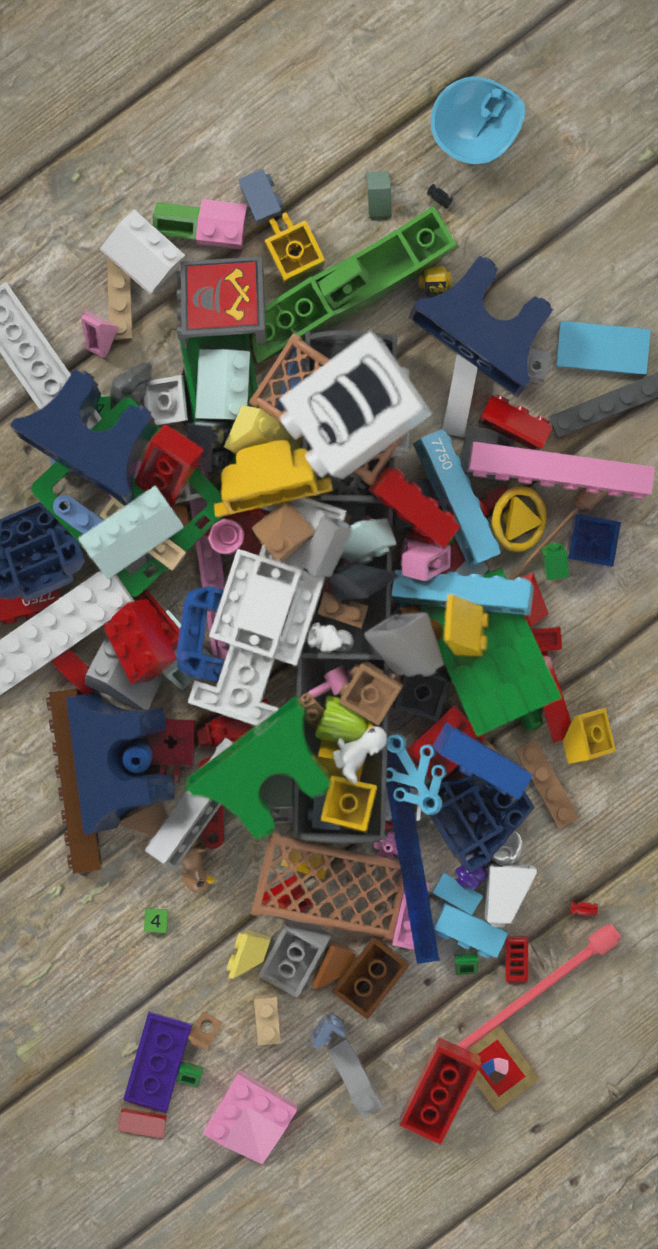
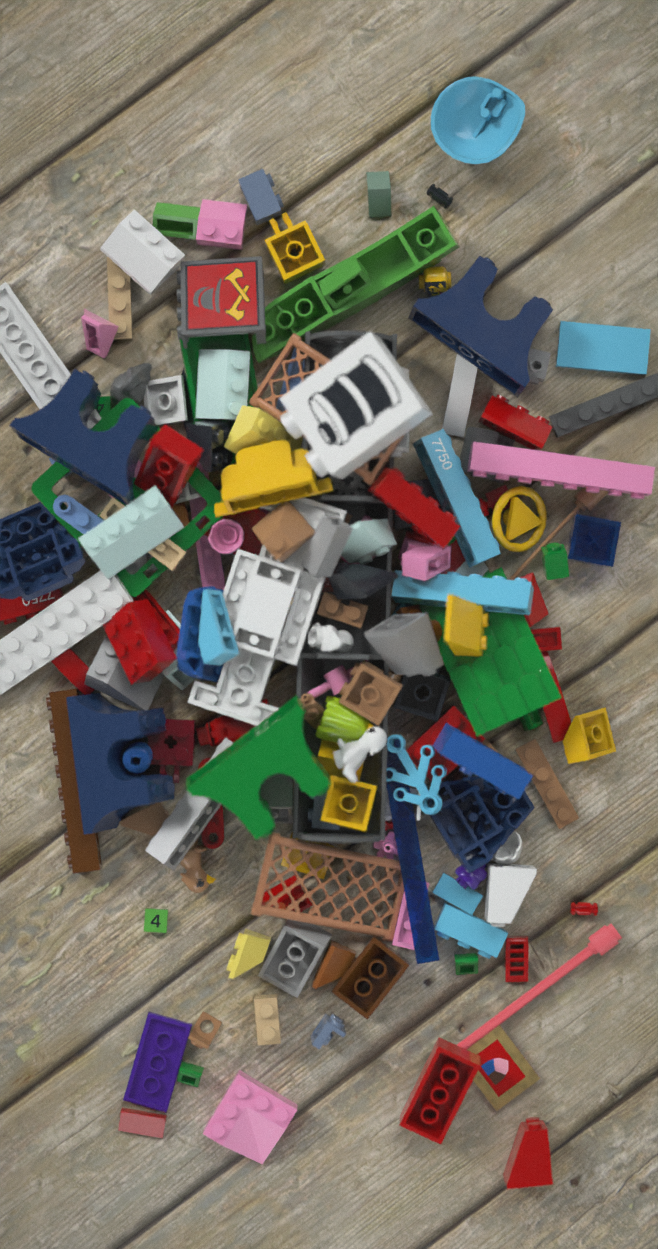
light grey arch [327,1038,383,1119] -> none
none -> medium azure slope [198,589,239,666]
none -> red slope [503,1117,553,1189]

